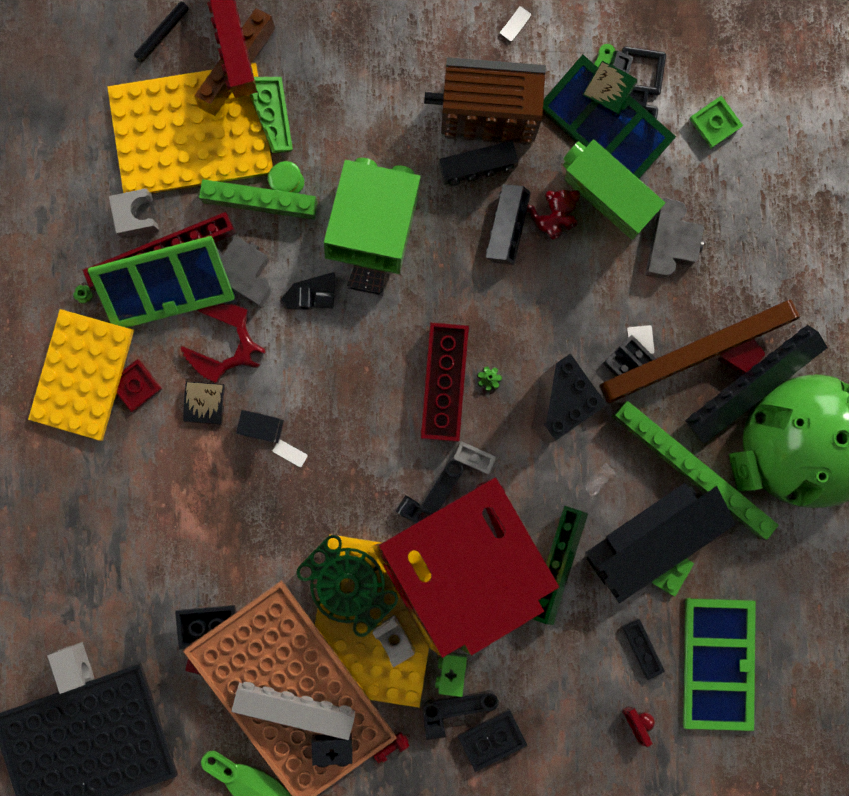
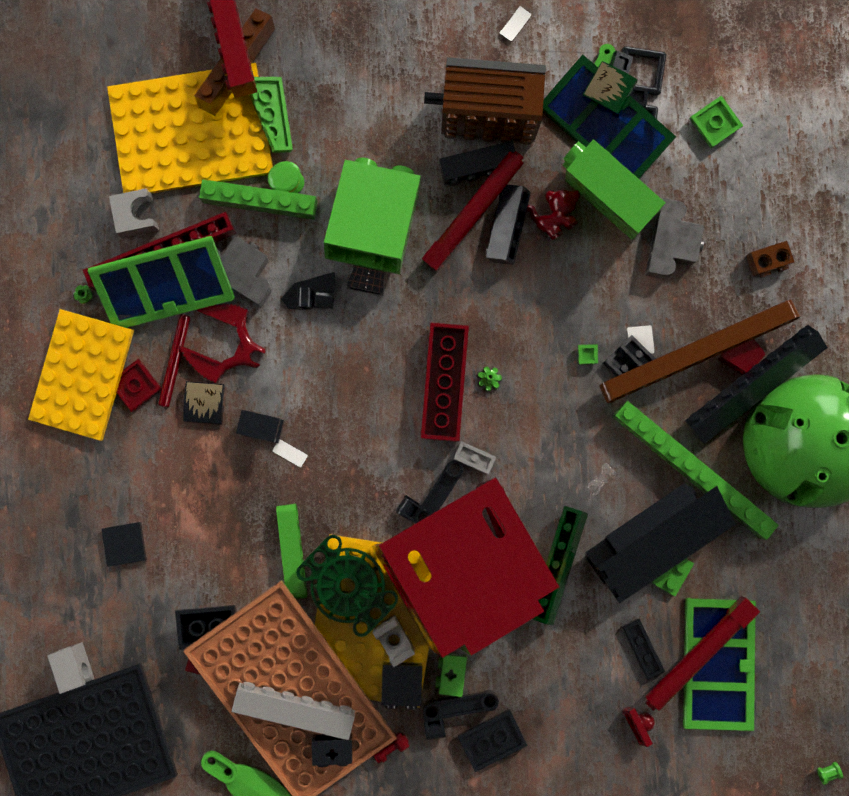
black axle [134,1,189,62] -> none
black panel [531,353,607,444] -> none
bright green plate [729,450,763,491] -> none
none -> black tile [101,522,147,567]
none -> dark red axle [158,314,190,407]
none -> bright green beam [276,504,307,599]
none -> black piece [381,661,422,709]
none -> dark red brick [421,151,524,272]
none -> bright green plate [577,344,598,365]
none -> dark red brick [645,596,760,711]
none -> reddish brown brick [746,241,795,278]
none -> bright green bush [816,762,843,785]

